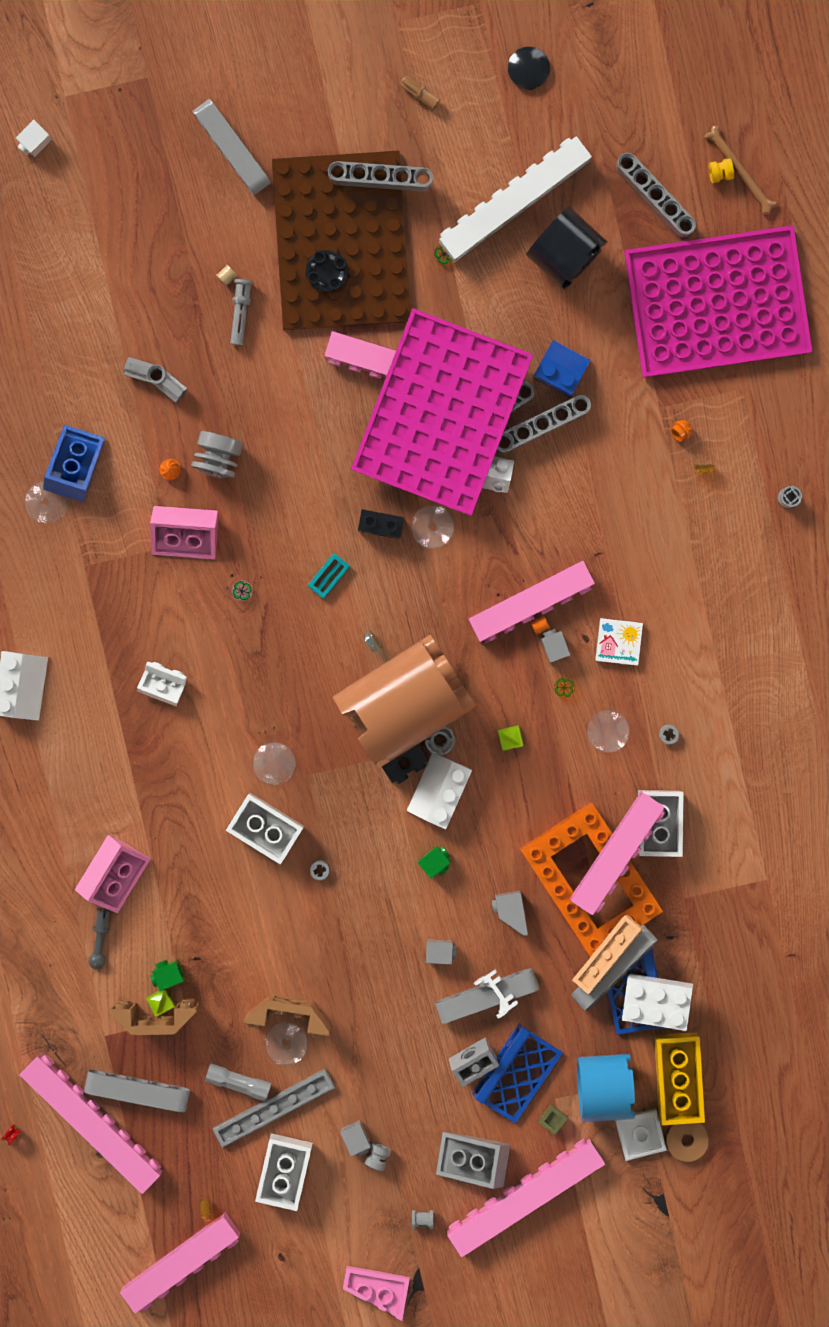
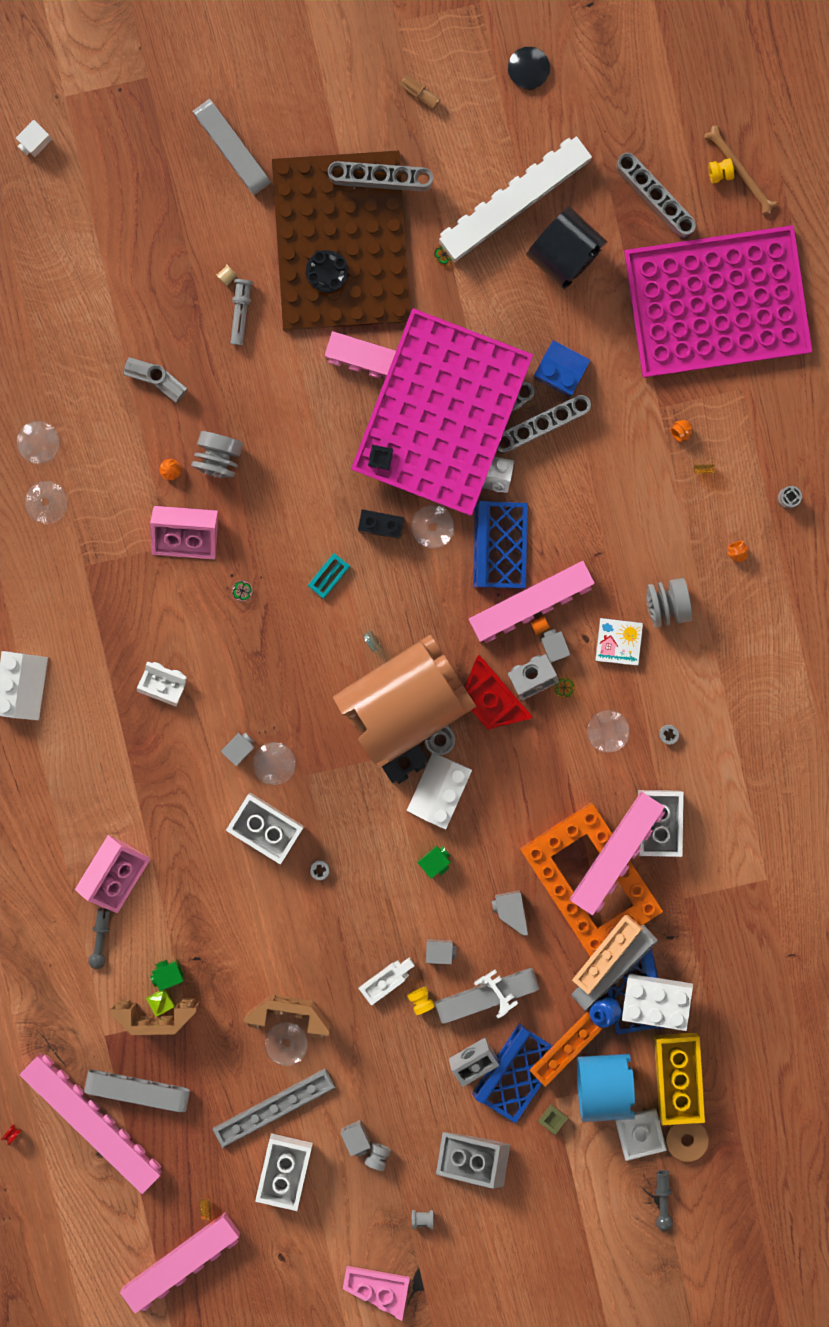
blue slope [43,425,105,503] -> none
light grey axle [205,1063,271,1101] -> none
bright pink brick [447,1138,605,1257] -> none
lime tile [498,725,523,751] -> none
none -> clear dish [17,421,59,464]
none -> light grey brick [221,732,255,766]
none -> white hinge [358,957,415,1005]
none -> black tile [368,445,393,470]
none -> yellow wheel [407,987,435,1015]
none -> red wing [464,655,533,730]
none -> blue fence [473,501,527,588]
none -> light grey brick [507,654,559,701]
none -> orange plate [529,1010,603,1087]
none -> blue head [590,997,621,1028]
none -> light grey wheel [646,578,692,628]
none -> dark grey pin [655,1170,673,1232]
none -> orange plate [728,541,749,562]

